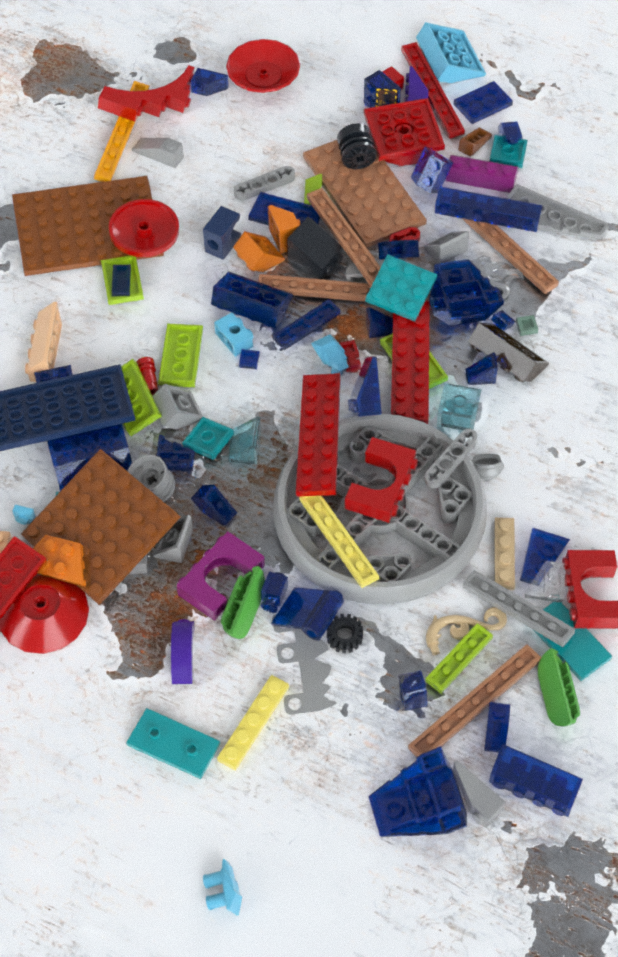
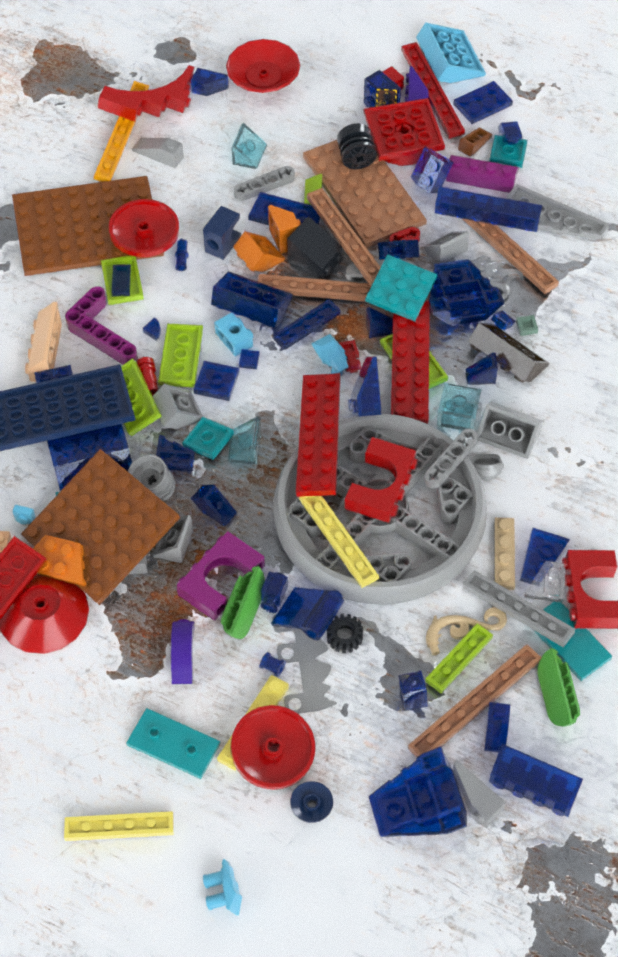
none -> light yellow plate [64,811,174,841]
none -> magenta beam [65,286,138,365]
none -> clear blue tile [142,317,161,341]
none -> clear blue axle [175,238,189,271]
none -> clear blue plate [193,361,240,401]
none -> red dish [230,705,316,790]
none -> clear light blue slope [231,123,267,169]
none -> clear blue bush [259,652,286,677]
none -> dark blue dish [290,781,333,823]
none -> light grey slope [477,401,544,459]

